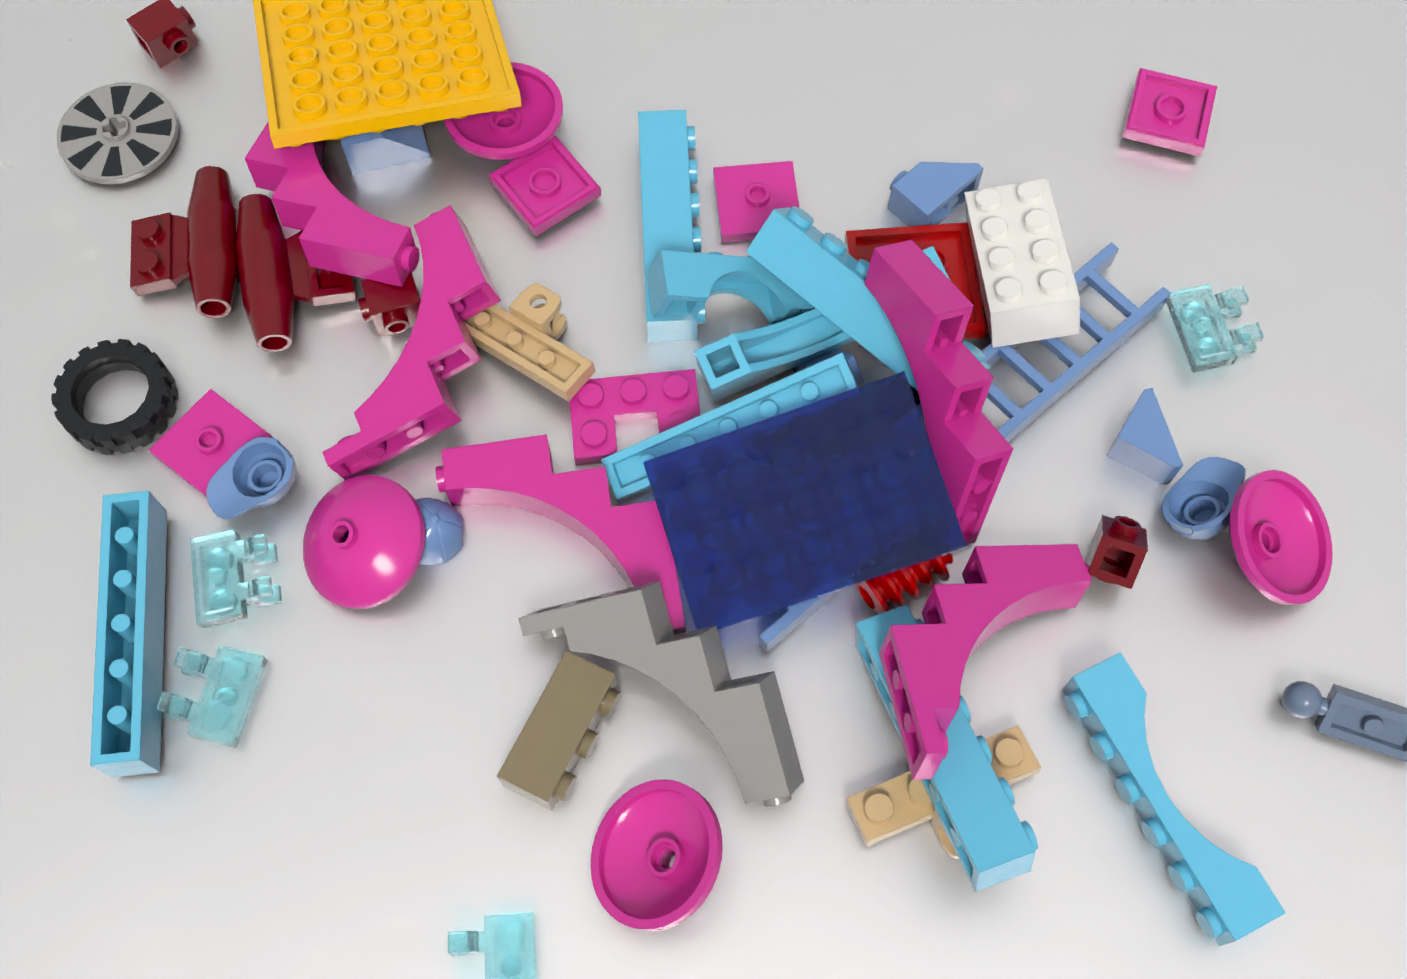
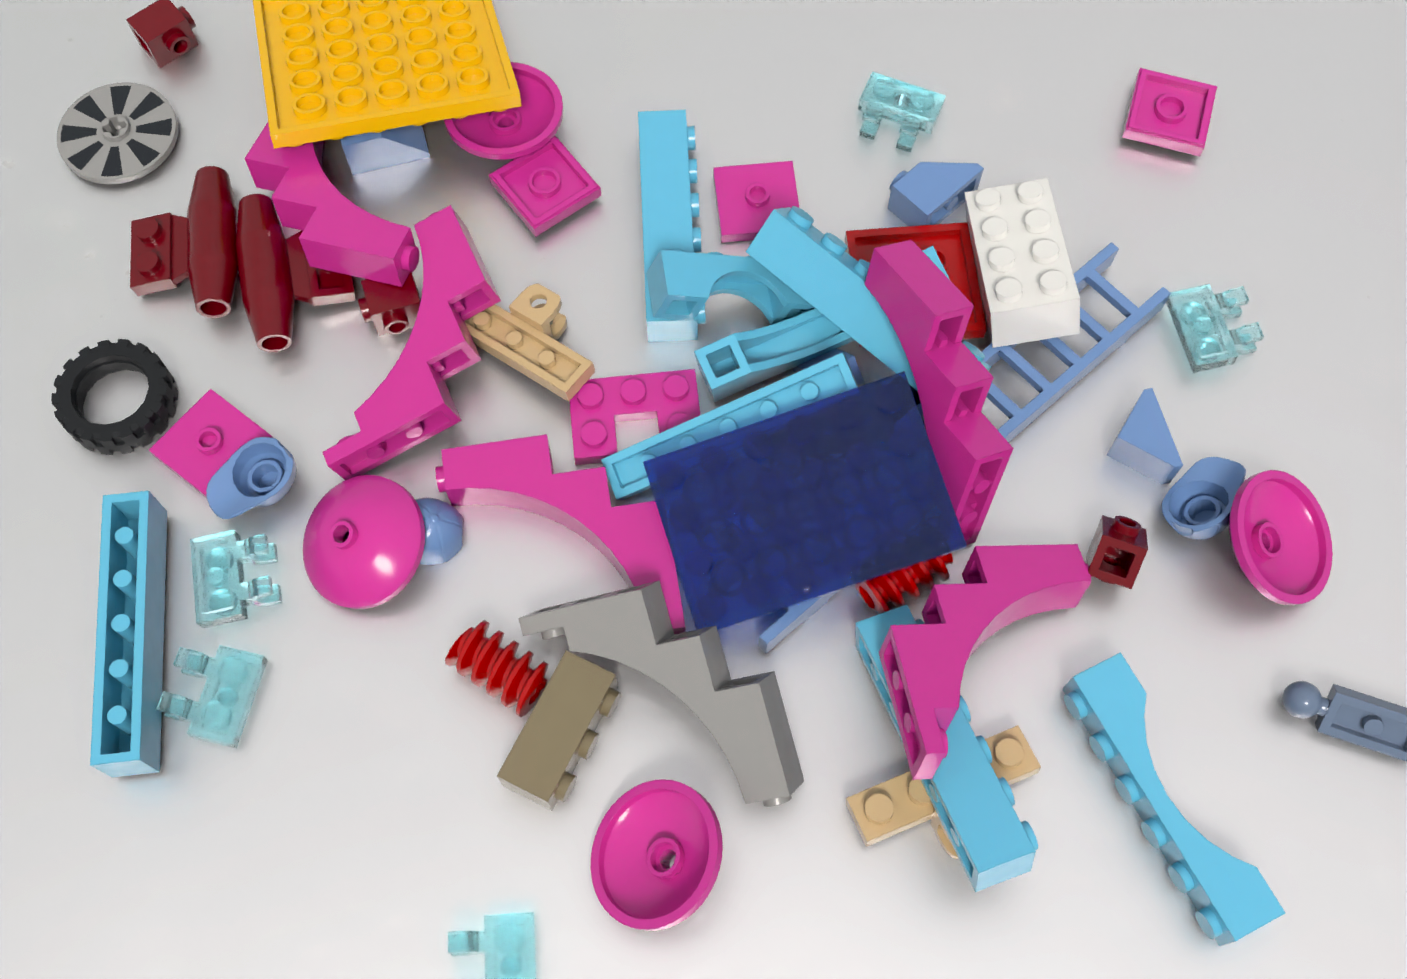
none -> red piece [445,620,549,717]
none -> clear light blue plate [858,72,946,153]

